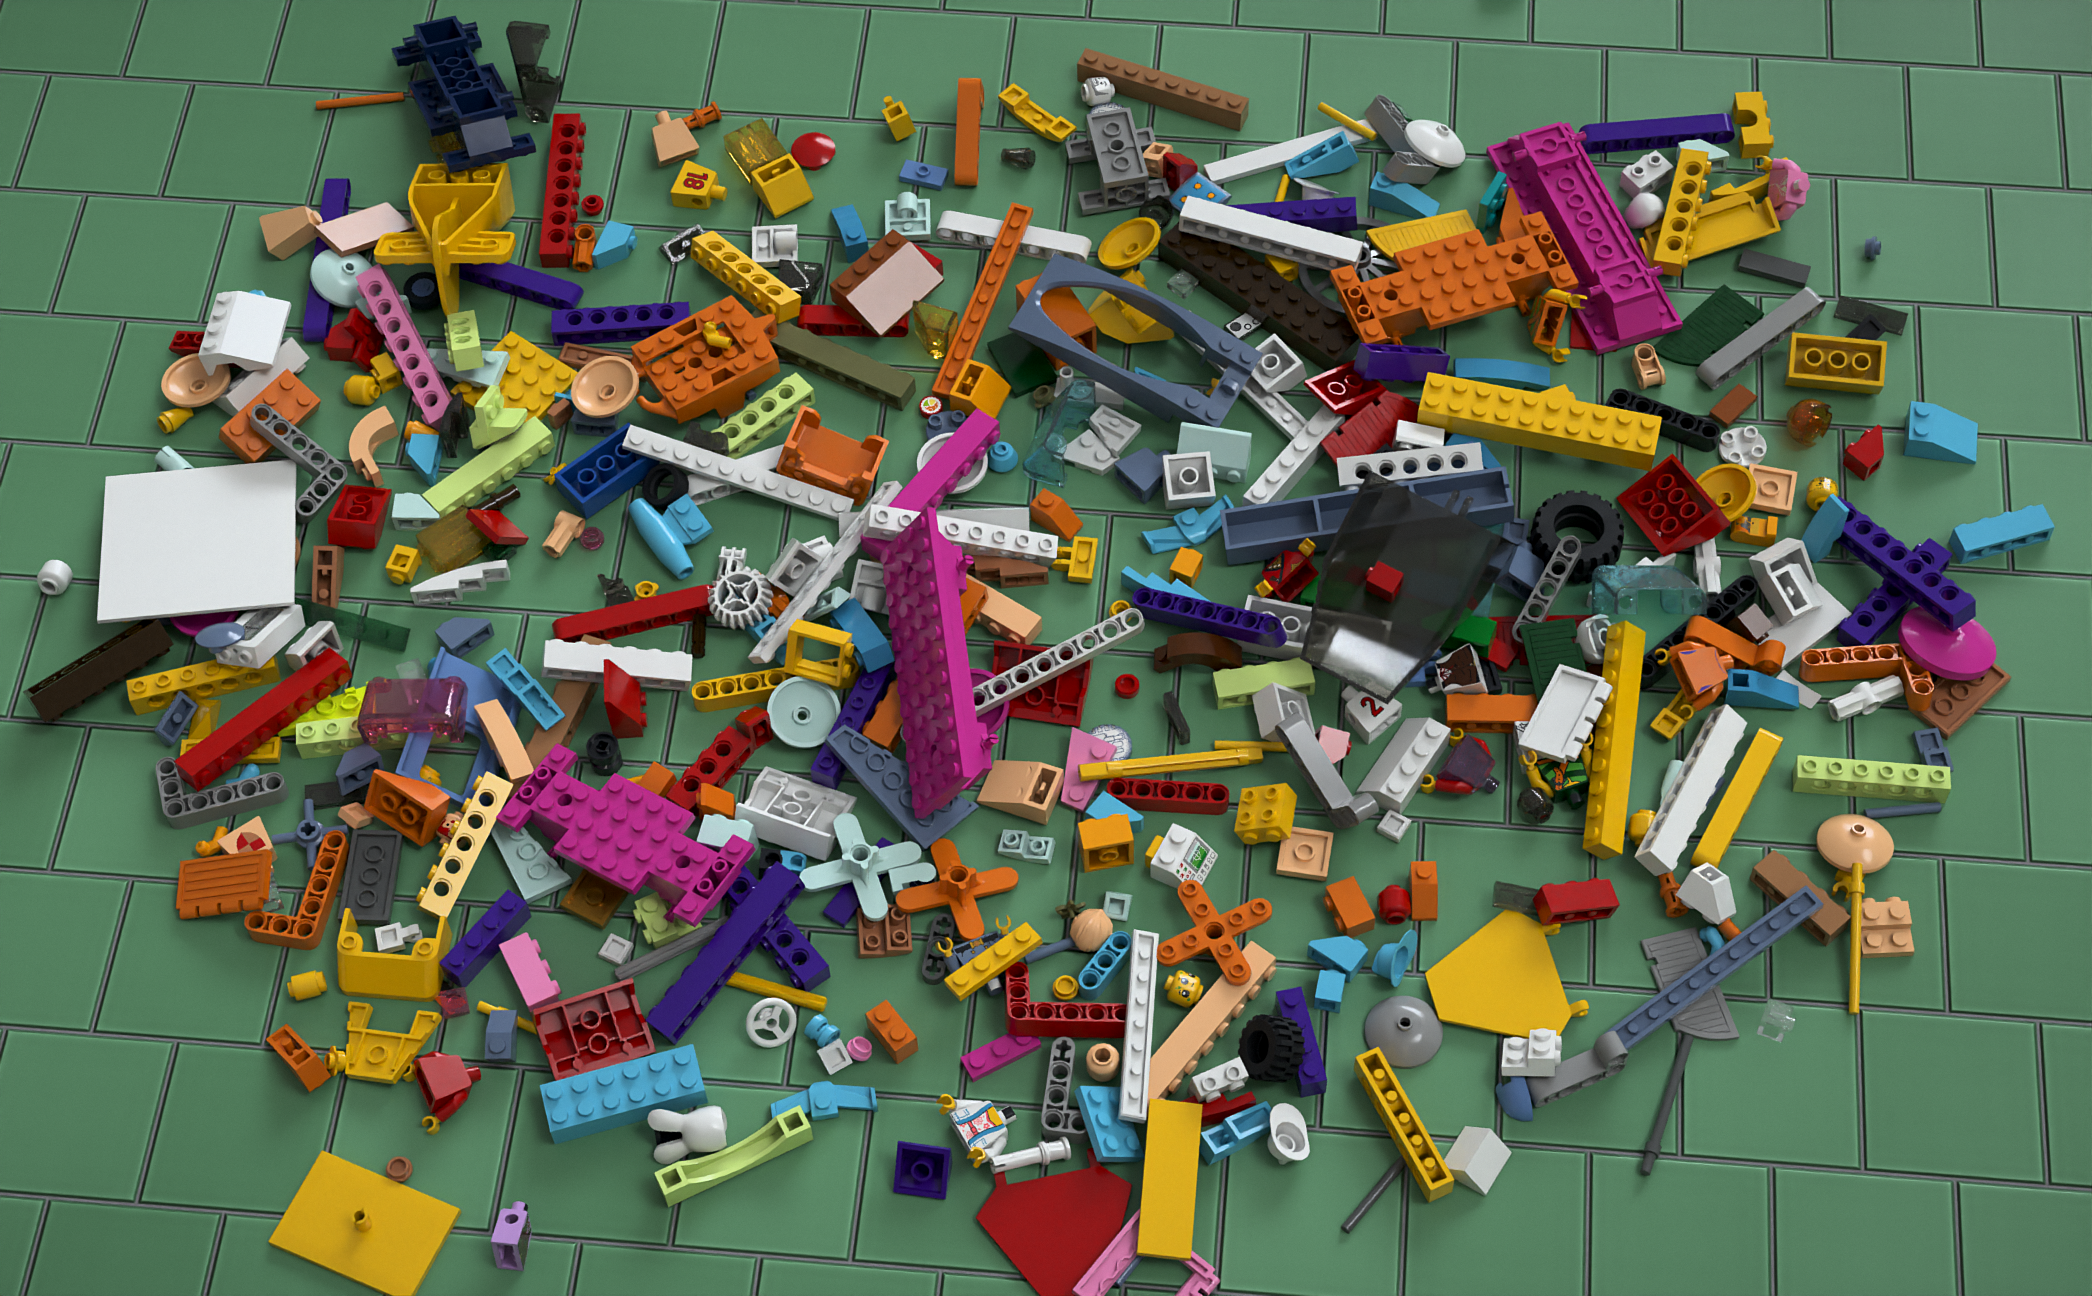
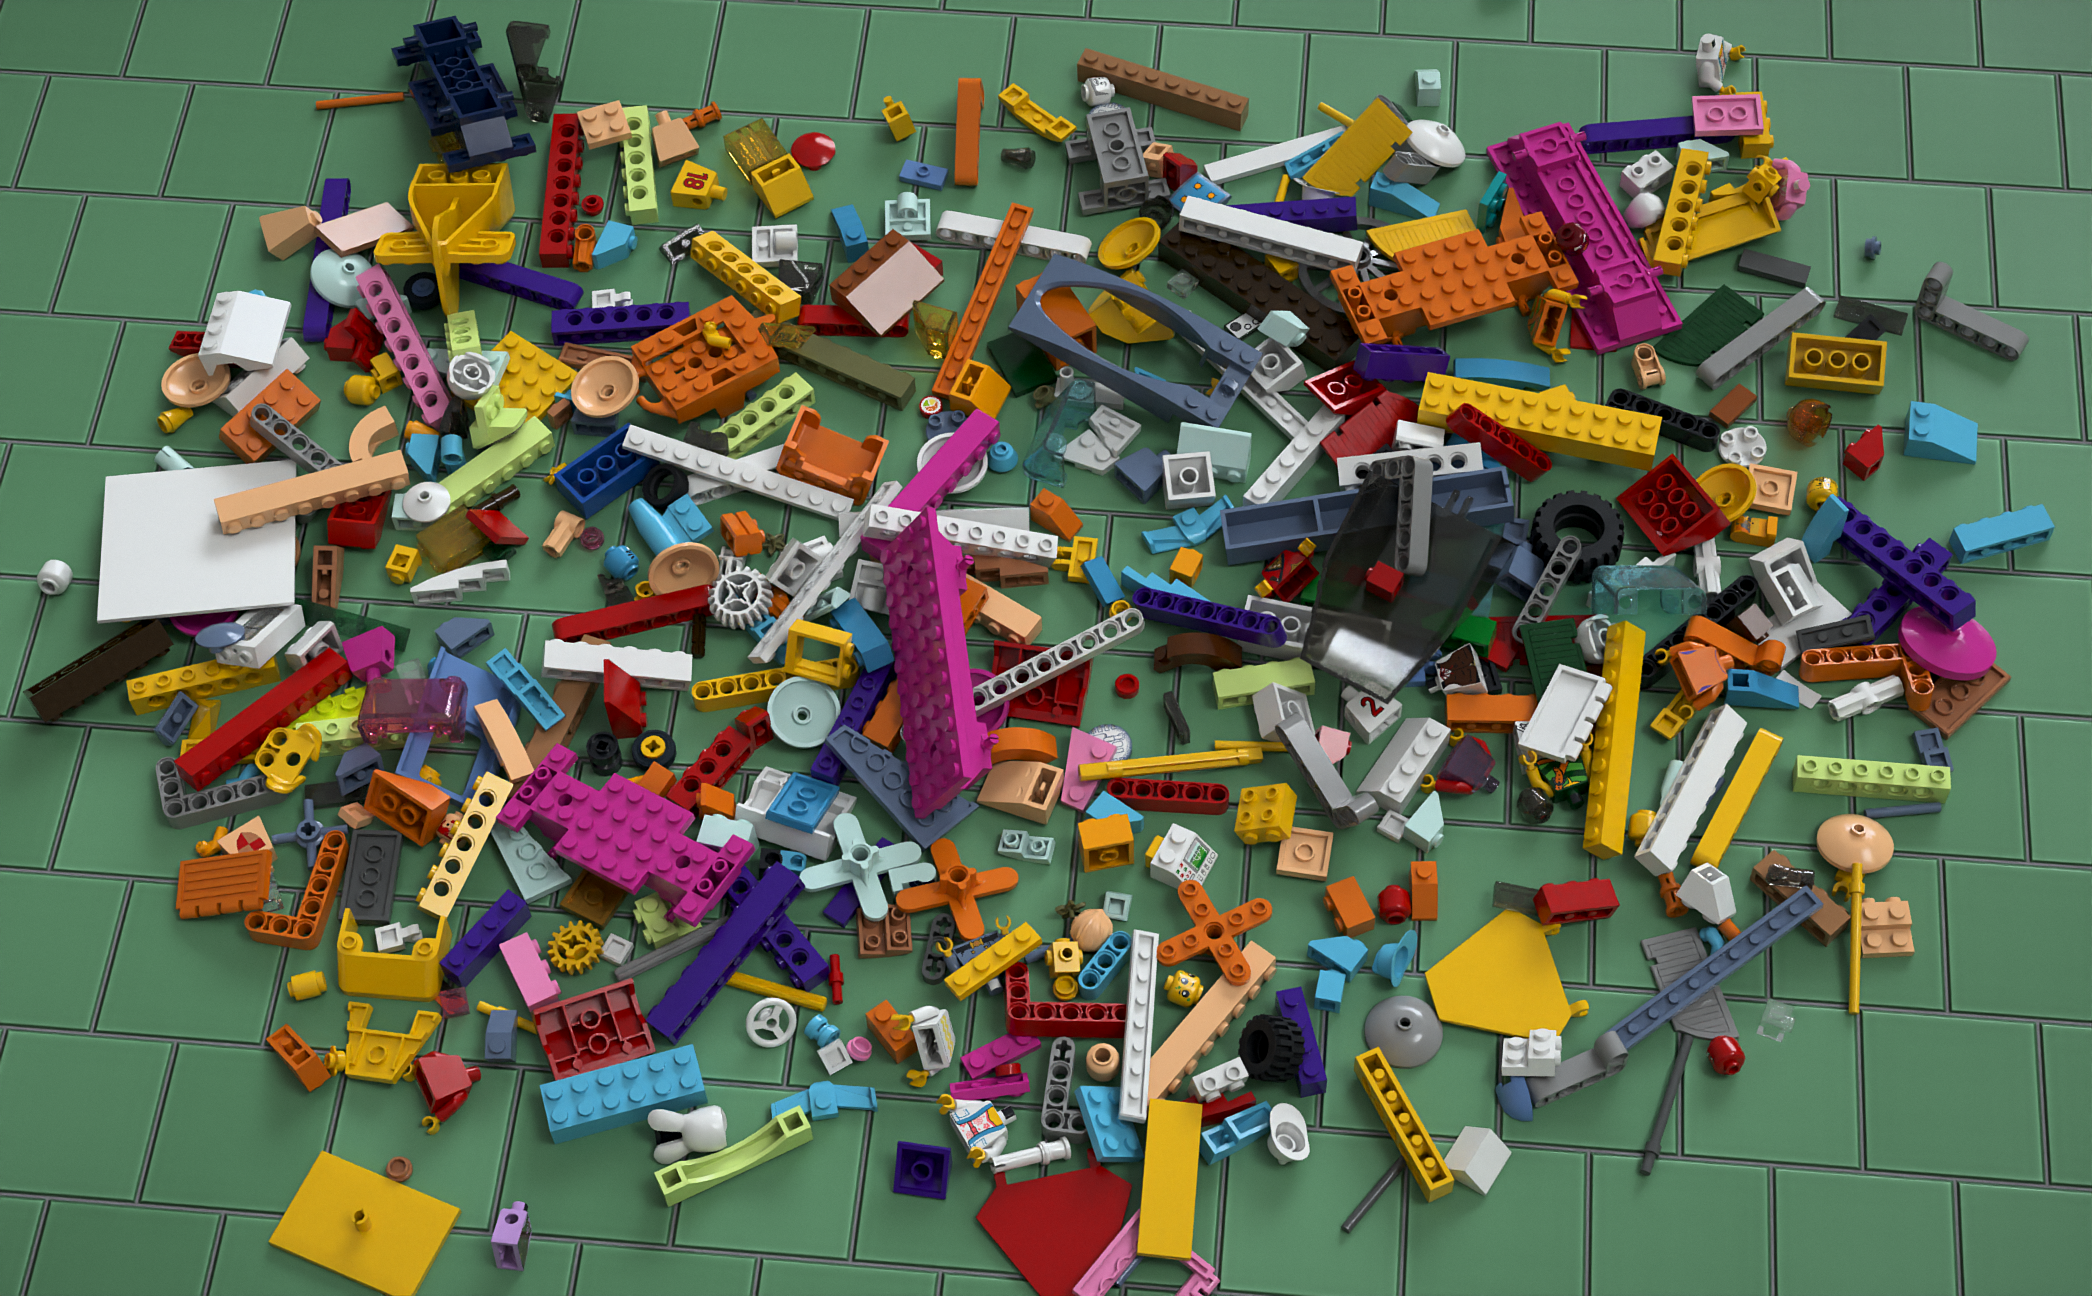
none -> light nougat brick [214,450,410,534]
none -> yellow piece [255,723,322,794]
none -> dark pink torso [342,626,395,688]
none -> white dish [403,482,451,523]
none -> medium azure piece [441,434,467,475]
none -> white cylinder [447,352,495,400]
none -> yellow gear [547,920,604,975]
none -> light nougat plate [577,100,632,150]
none -> white plate [592,289,633,308]
none -> dark azure head [603,545,639,581]
none -> yellowish green brick [619,105,659,225]
none -> black wheel [632,729,677,772]
none -> light nougat dish [648,542,719,595]
none -> orange brick [720,511,765,557]
none -> clear yellow panel [758,322,816,349]
none -> olive plant [762,533,786,556]
none -> dark azure tile [765,772,840,834]
none -> red bar [828,954,844,1005]
none -> white torso [891,1006,955,1087]
none -> dark pink plate [949,1072,1030,1101]
none -> orange arch [987,727,1058,765]
none -> red tile [995,1063,1022,1077]
none -> yellow brick [1044,938,1083,979]
none -> dark azure tile [1080,556,1125,607]
none -> light aqua slope [1257,311,1310,347]
none -> yellow piece [1302,97,1413,197]
none -> light grey beam [1368,455,1433,577]
none -> light aqua slope [1403,791,1444,854]
none -> light aqua slope [1414,69,1441,107]
none -> red beam [1446,403,1552,482]
none -> dark red head [1556,222,1590,256]
none -> bright pink plate [1691,94,1764,137]
none -> white torso [1696,34,1746,95]
none -> red head [1706,1035,1746,1075]
none -> yellow brick [1742,163,1783,204]
none -> clear smoke bar [1765,864,1815,890]
none -> dark grey tile [1796,614,1875,656]
none -> light grey beam [1914,262,2029,361]

